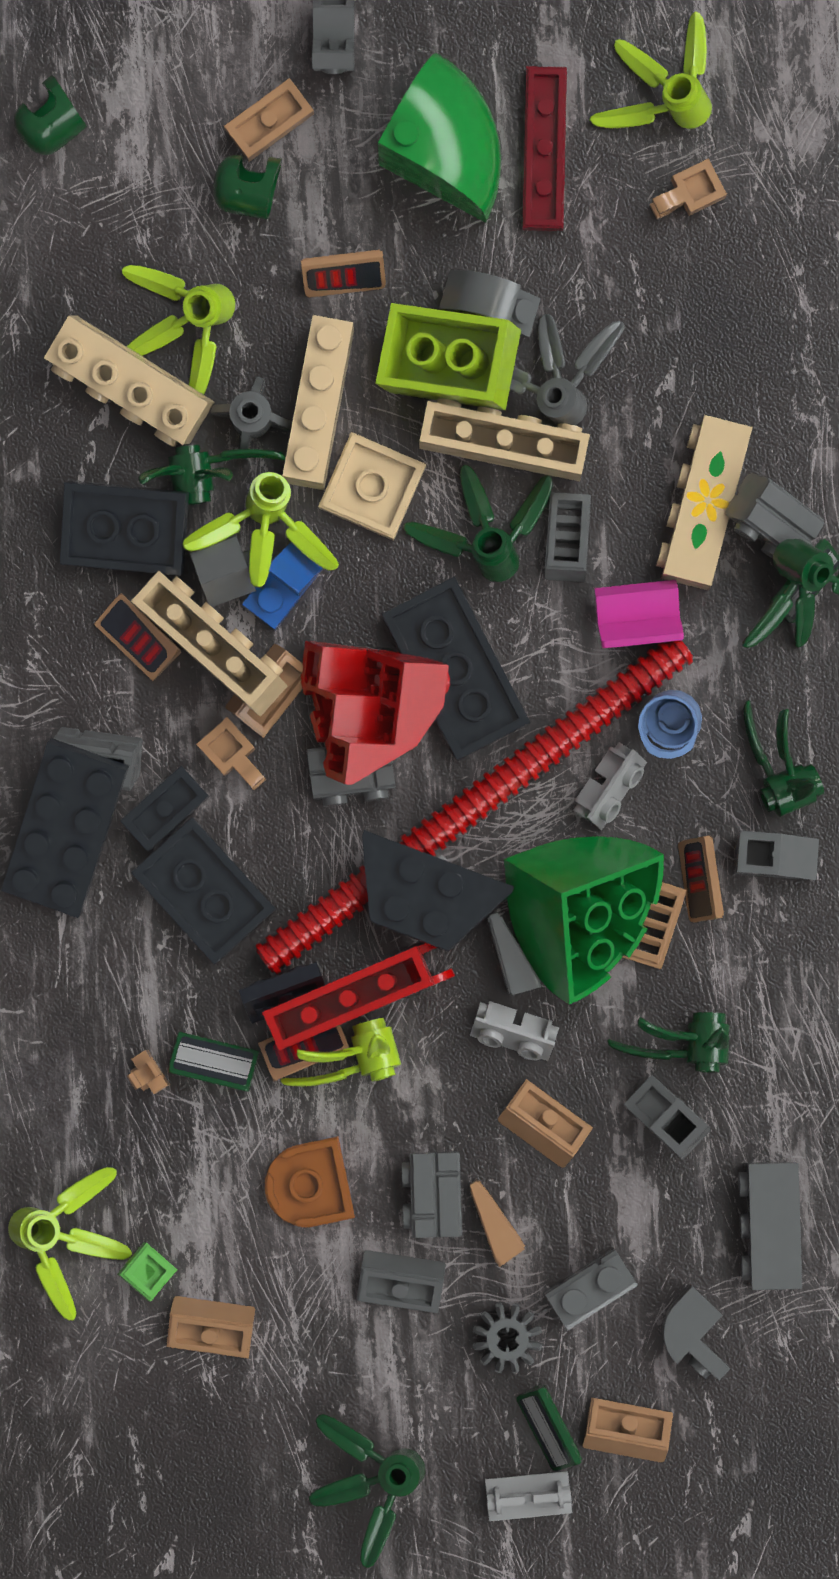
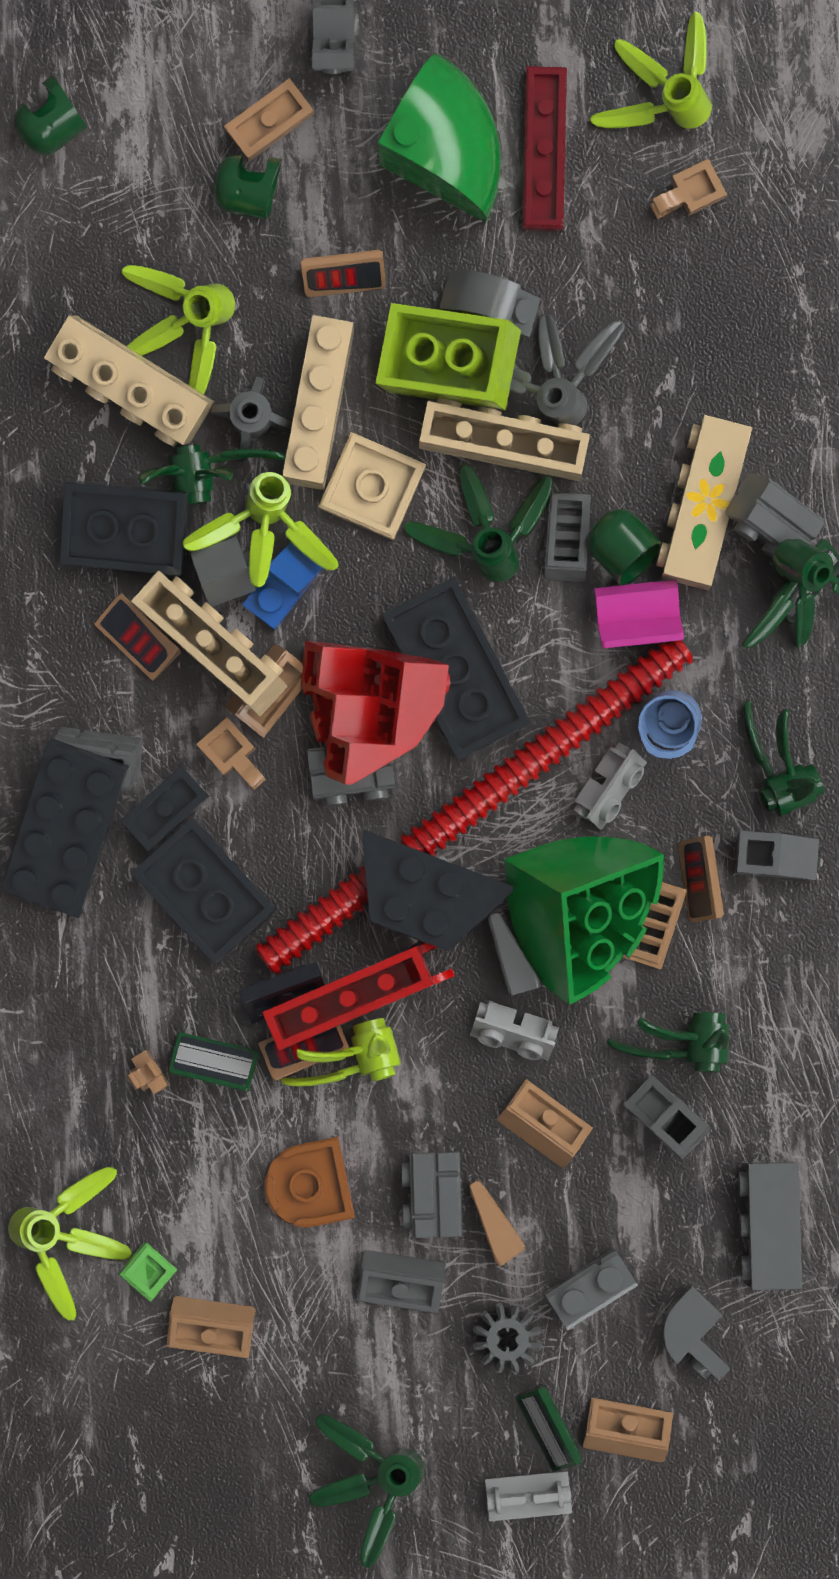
none -> dark green helmet [587,509,662,586]

